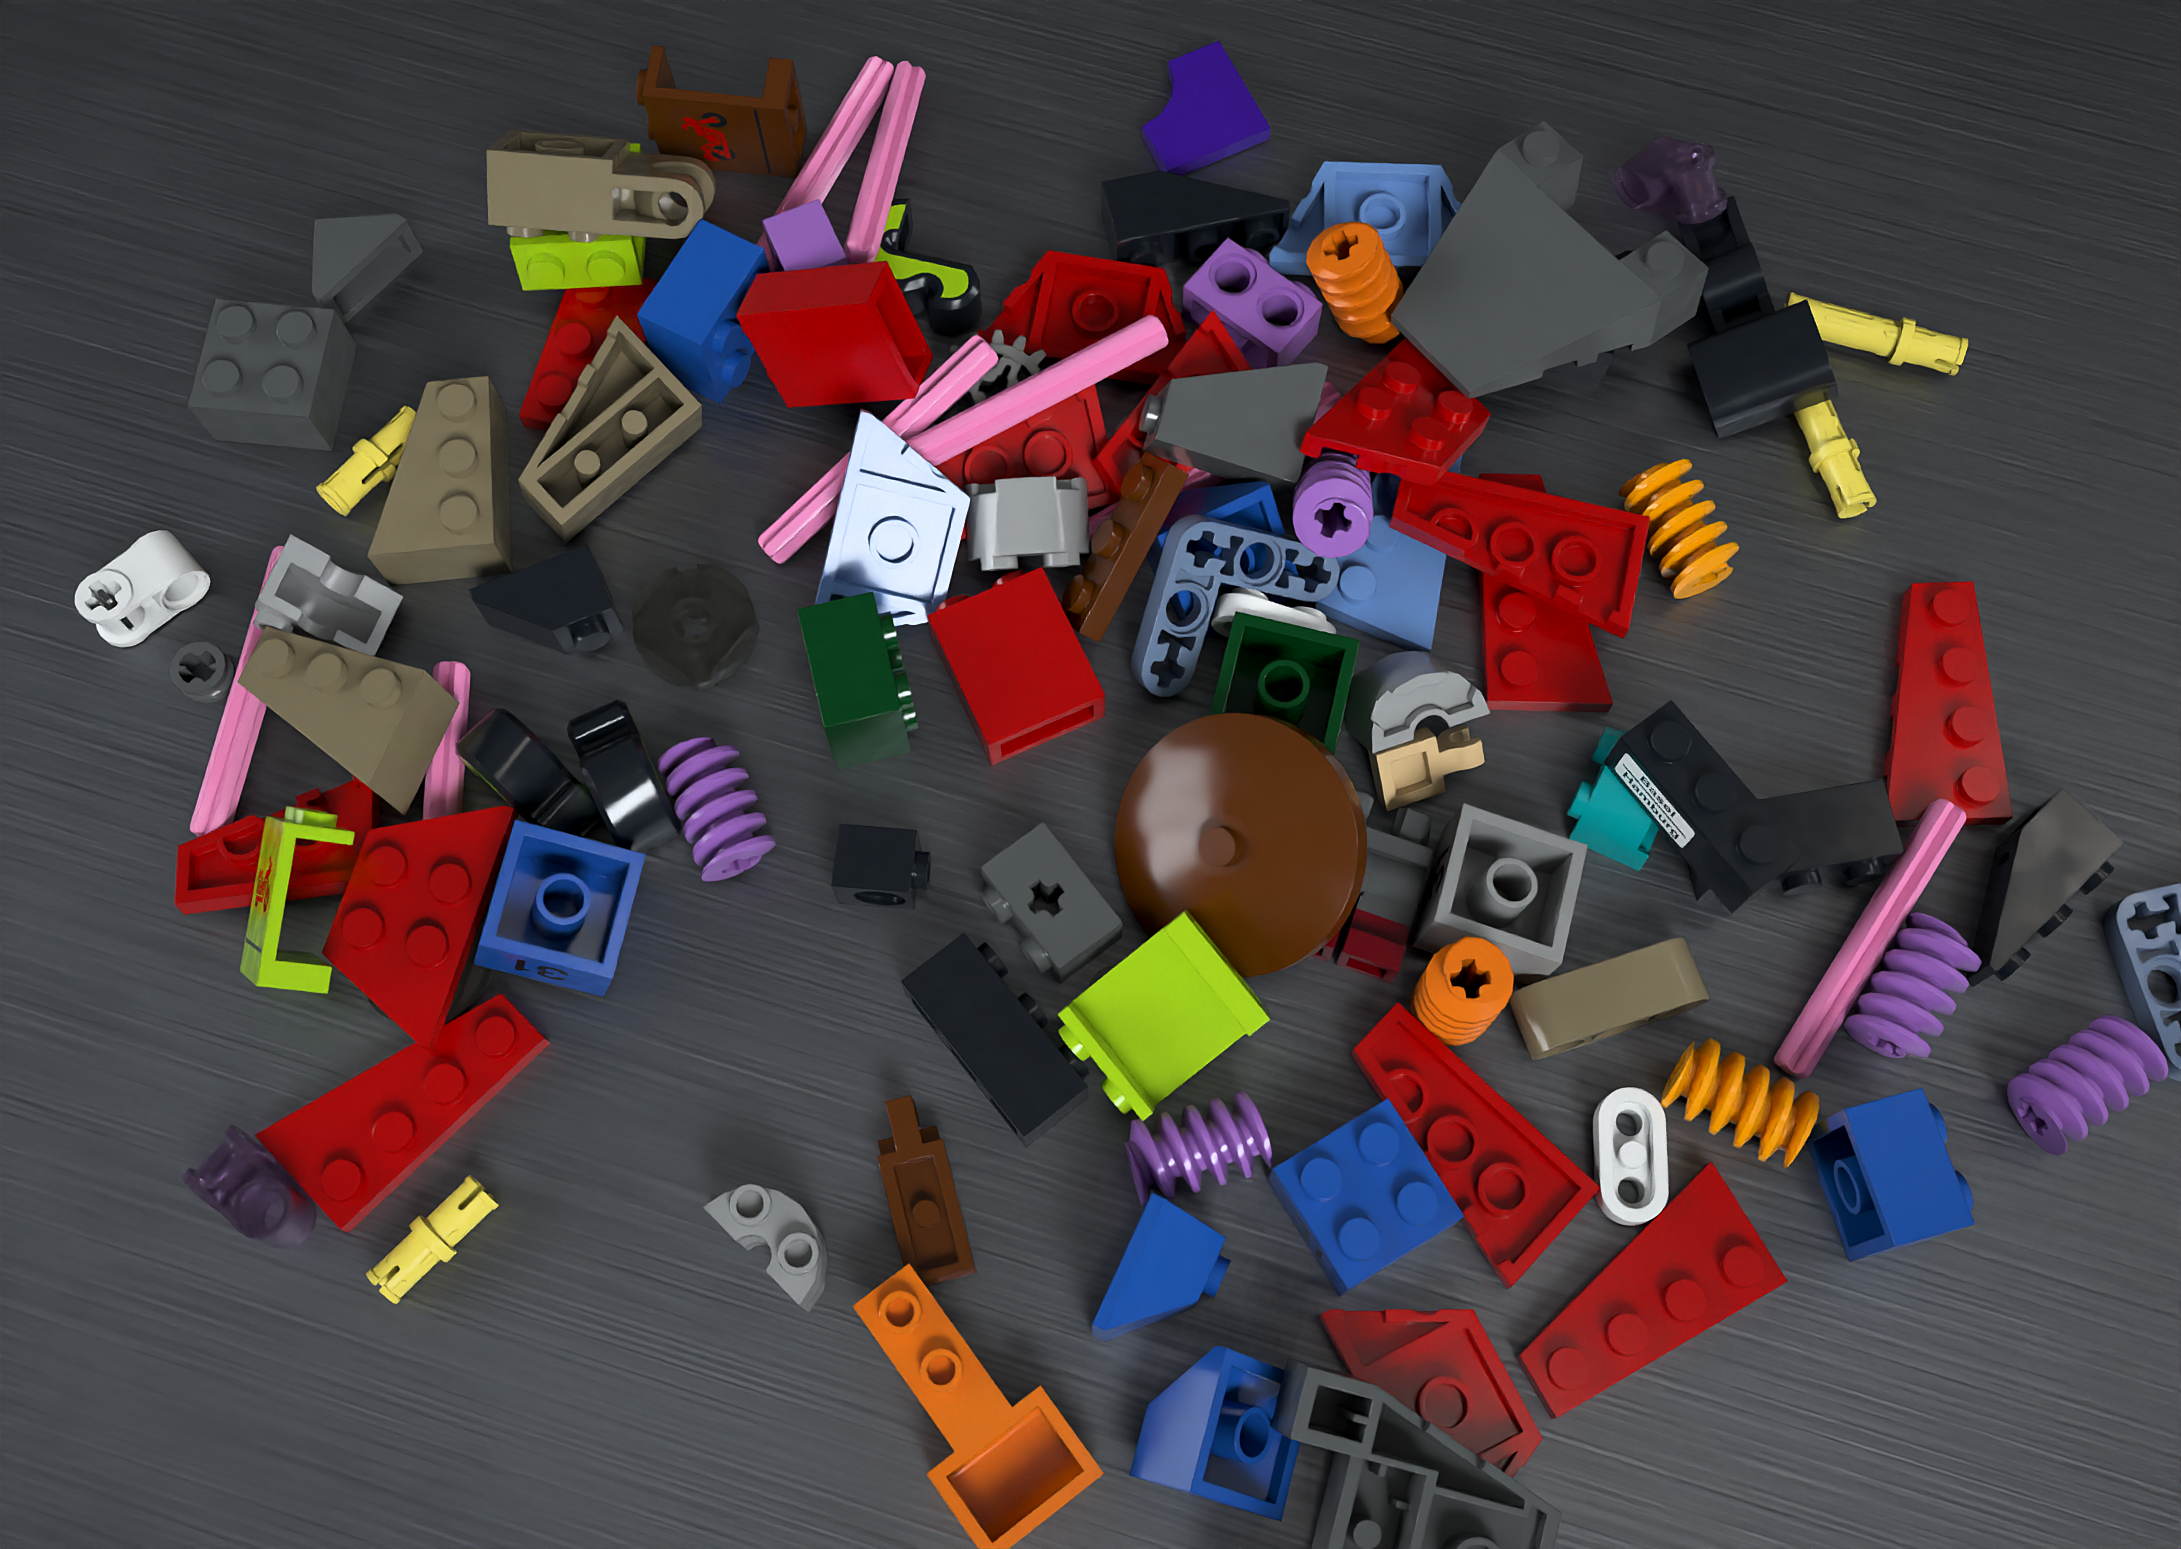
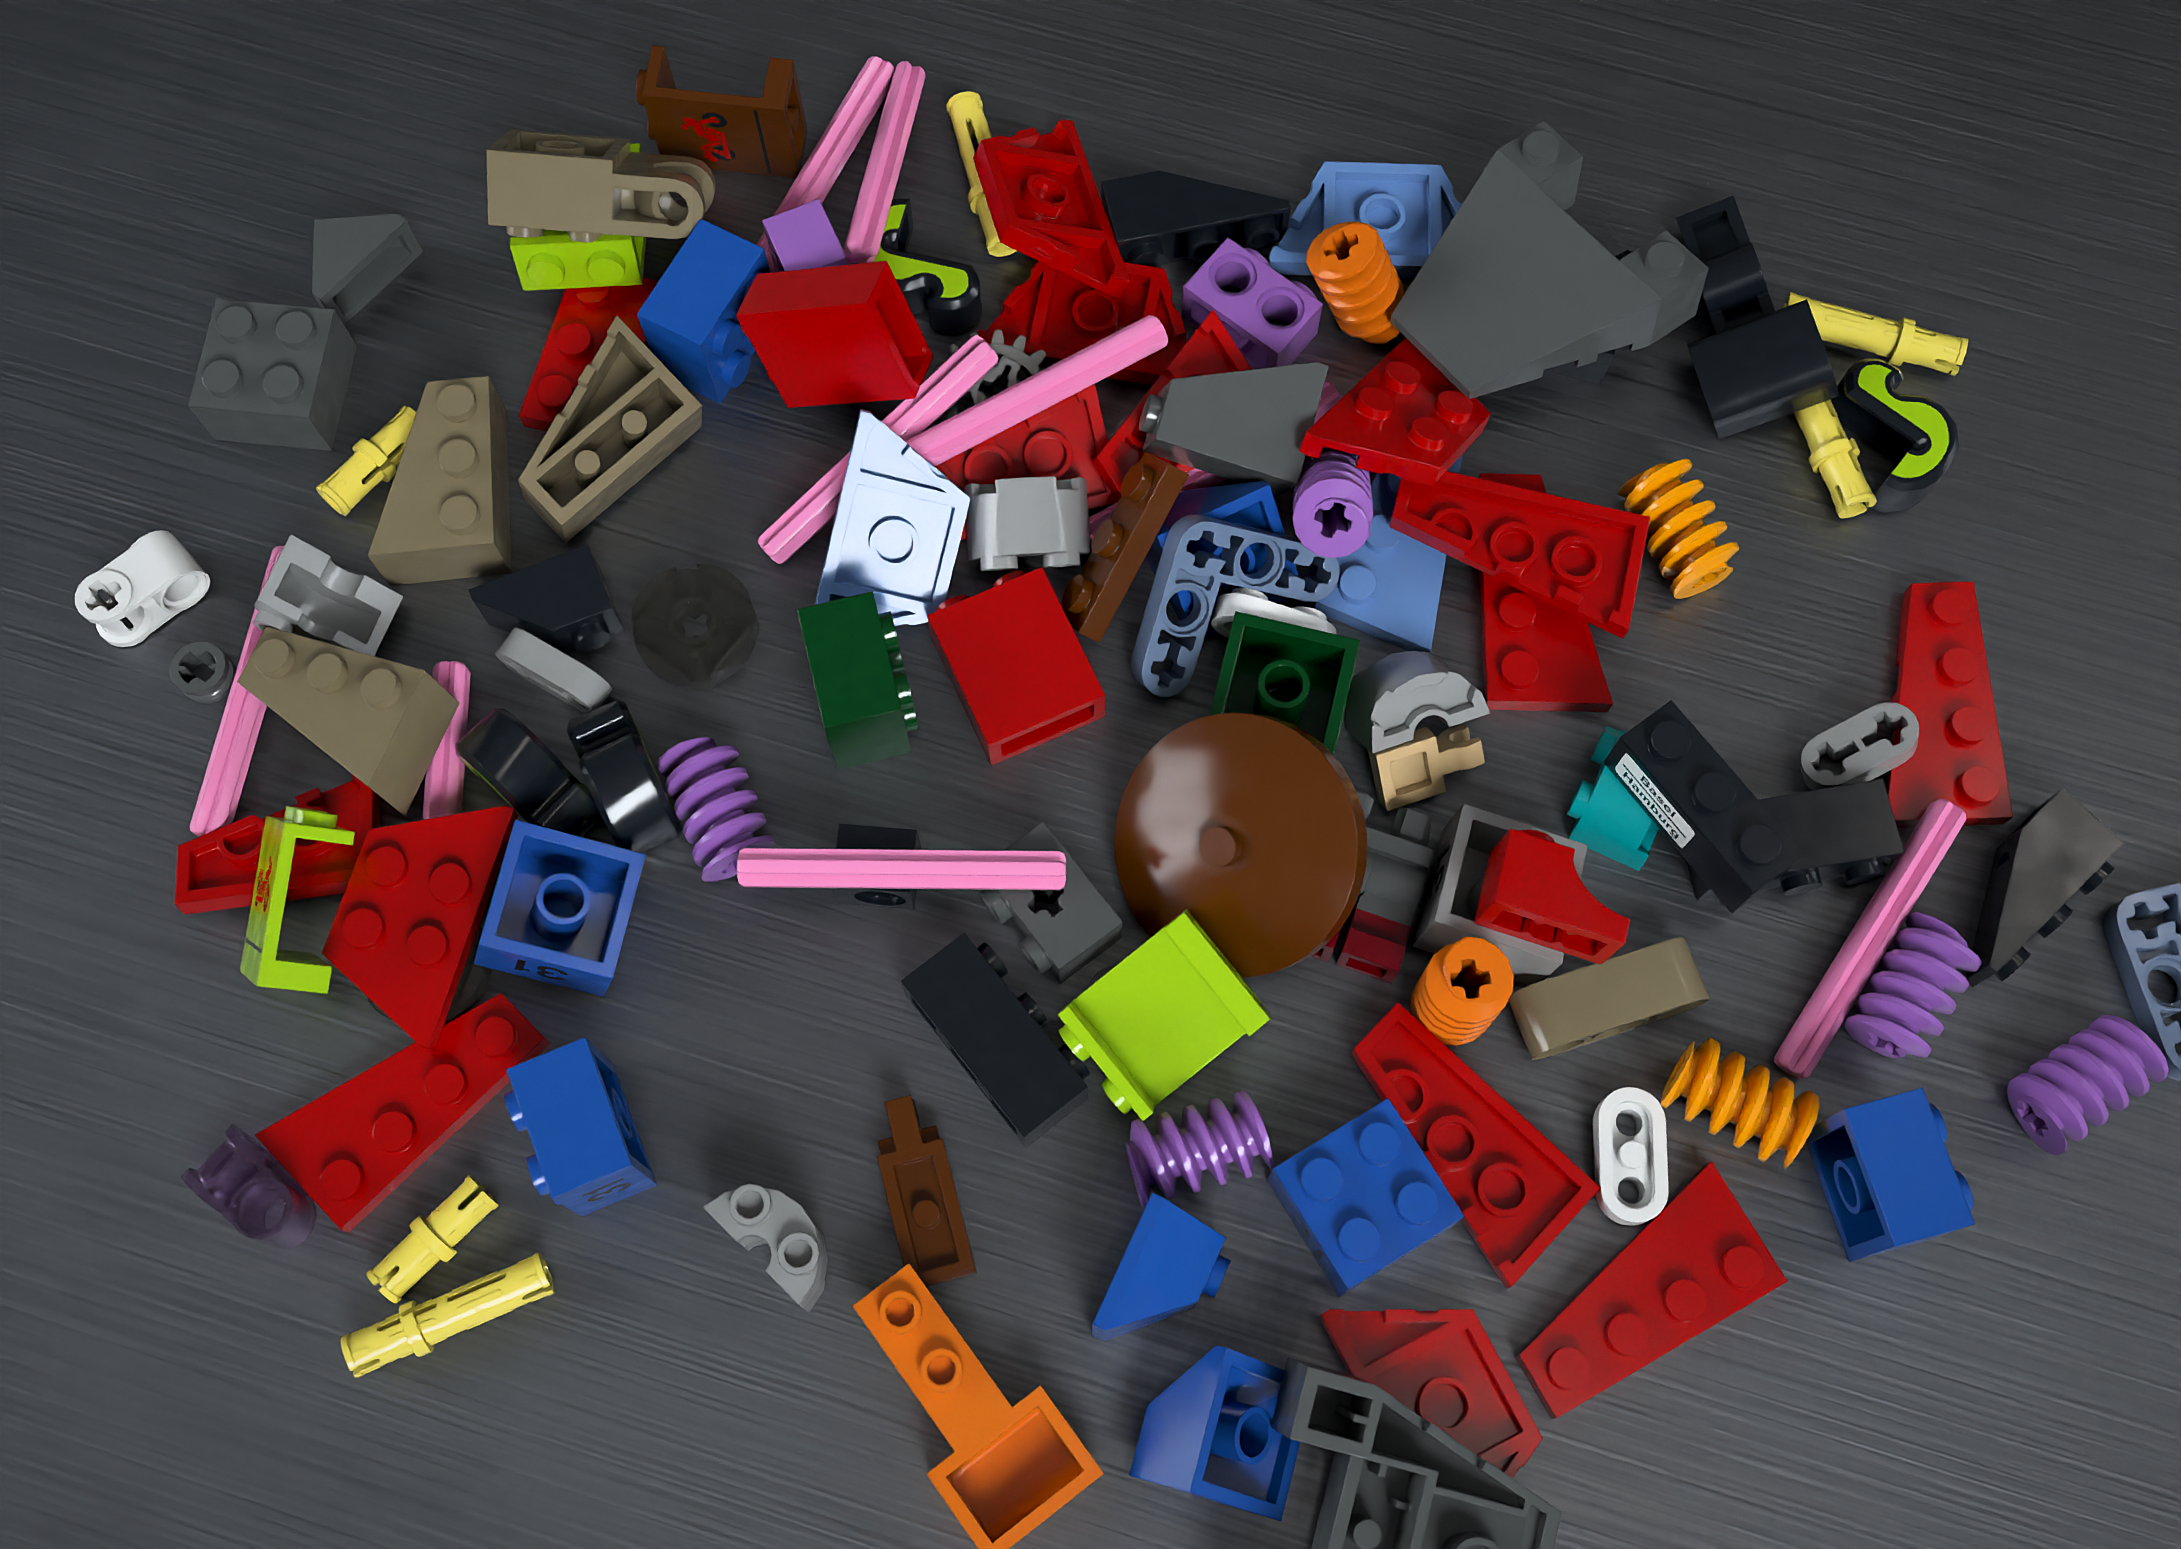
dark purple tile [1142,41,1271,176] -> none
clear purple piece [1613,135,1728,224] -> none
none -> light yellow pin [340,1252,556,1378]
none -> light grey beam [495,628,612,713]
none -> blue brick [504,1037,657,1217]
none -> bright pink axle [737,848,1066,890]
none -> light yellow pin [946,91,1017,257]
none -> red wing [973,119,1130,298]
none -> red arch [1474,828,1630,965]
none -> light grey beam [1801,702,1919,790]
none -> black animal [1830,359,1959,513]

